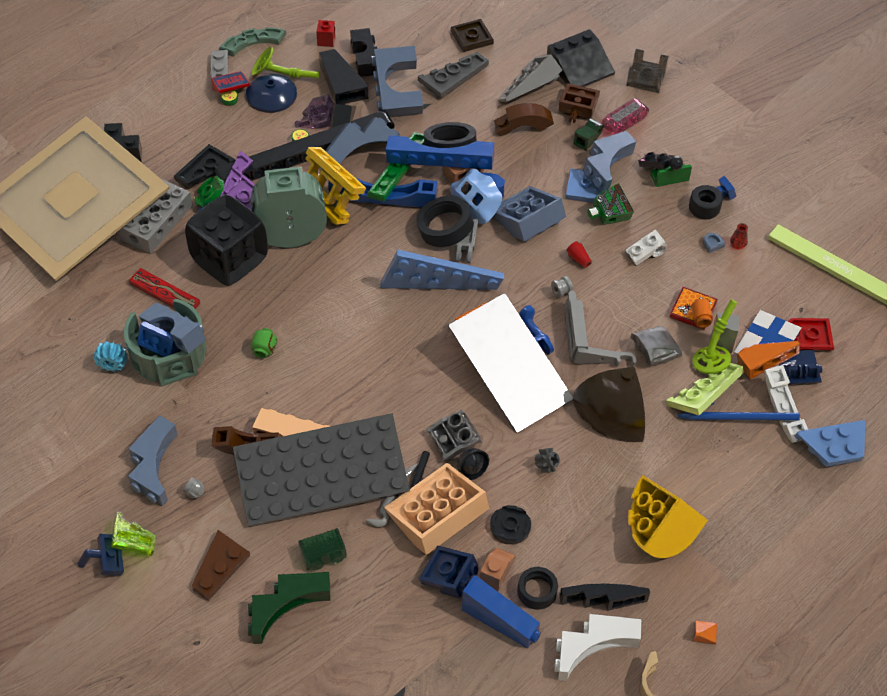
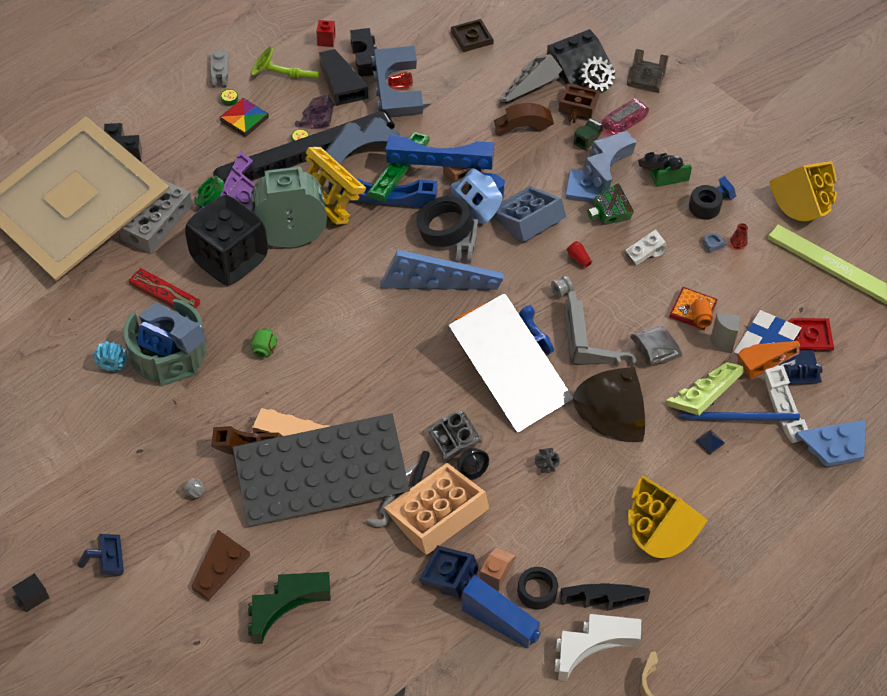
clear neon green wing [111,512,156,556] -> none
sand blue arch [128,415,178,506] -> none
black wing [174,144,236,188] -> none
slope [211,71,250,93] -> none
sand green tile [219,27,286,56] -> none
dark blue dish [246,74,297,113] -> none
clear green brick [298,528,347,570] -> none
black slope [332,104,356,128] -> none
dark grey wing [418,52,489,98] -> none
black tyre [424,122,477,148] -> none
black tile [490,505,531,545] -> none
lime dish [692,299,738,374] -> none
orange slope [694,621,717,644] -> none
none -> black brick [12,573,49,612]
none -> tile [220,98,269,137]
none -> clear red cone [388,71,413,88]
none -> light grey gear [578,56,615,93]
none -> dark blue slope [696,430,725,455]
none -> yellow brick [769,161,837,221]

